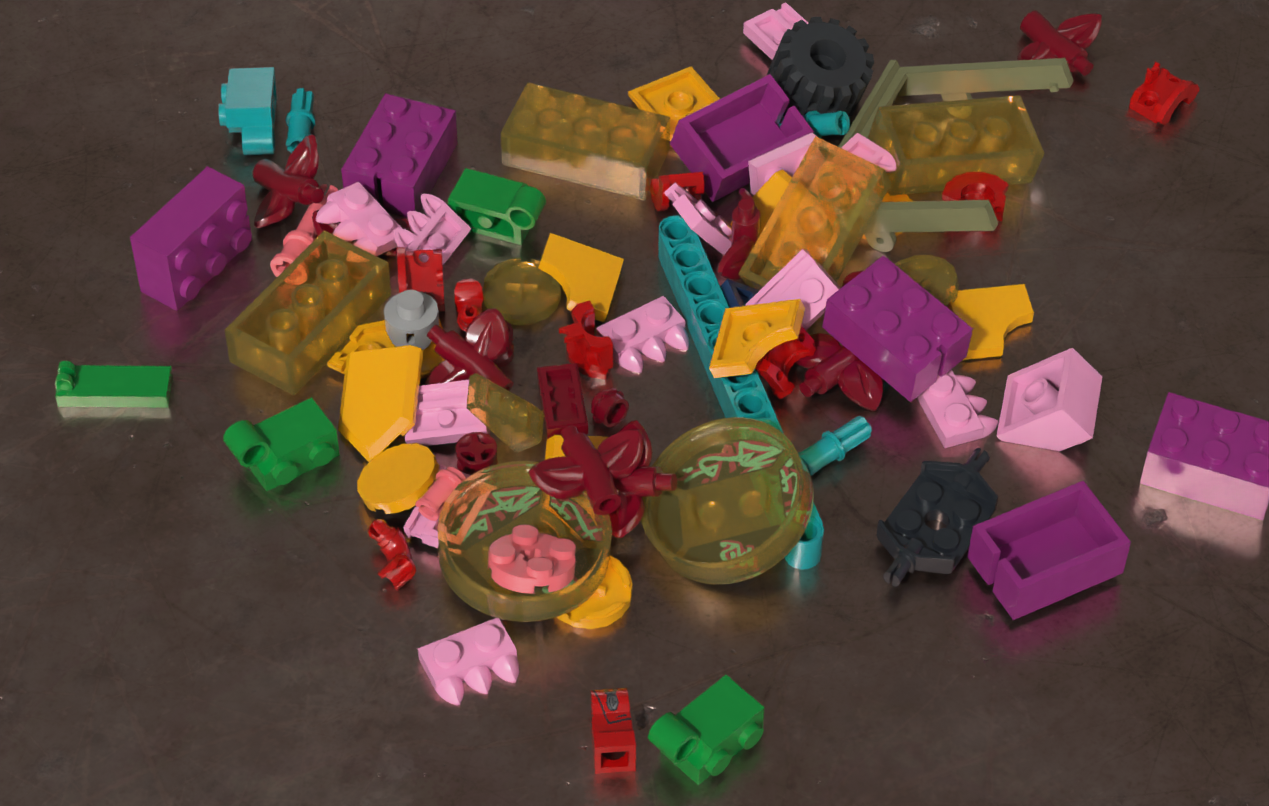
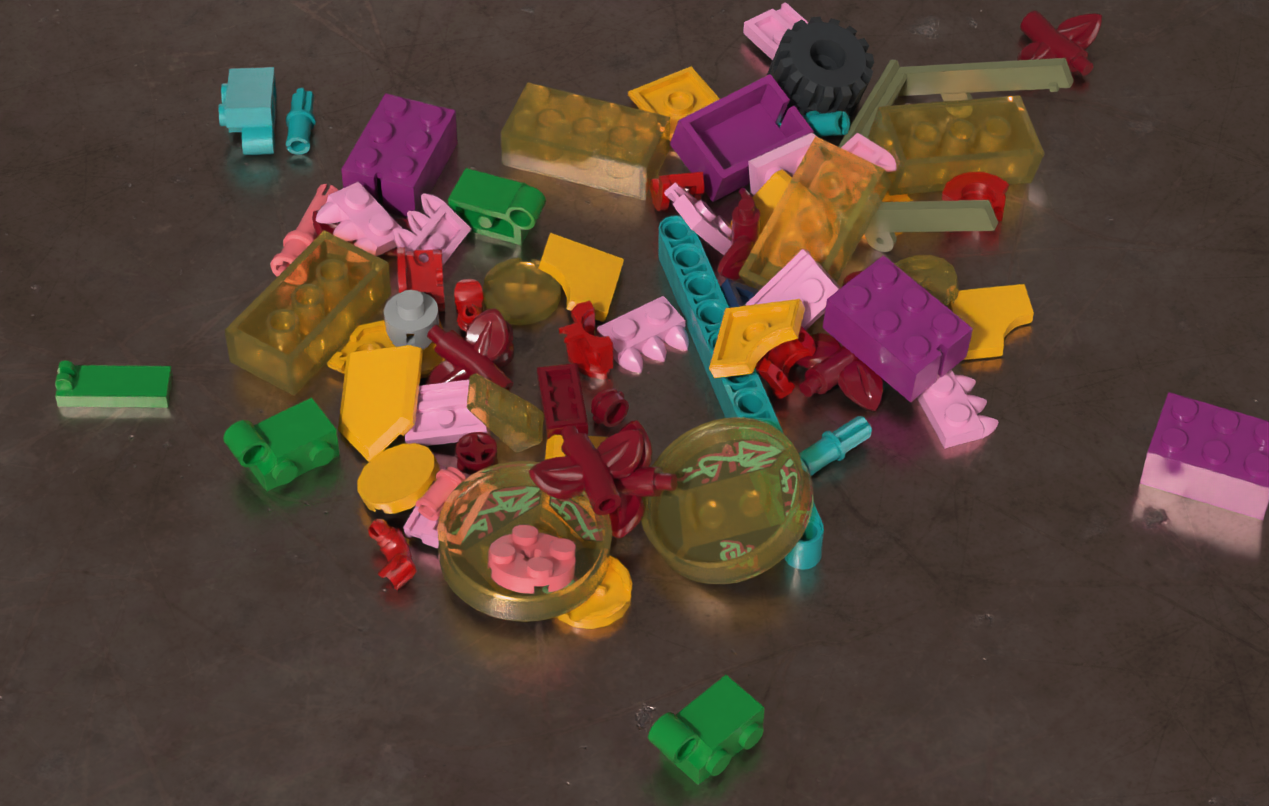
magenta piece [130,166,252,311] -> none
dark red plant [253,134,324,228] -> none
bright pink plate [418,617,519,706] -> none
red leg [590,688,636,774] -> none
black plate [876,448,998,586] -> none
magenta piece [968,481,1131,620] -> none
bright pink slope [996,348,1102,452] -> none
red piece [1129,61,1200,125] -> none

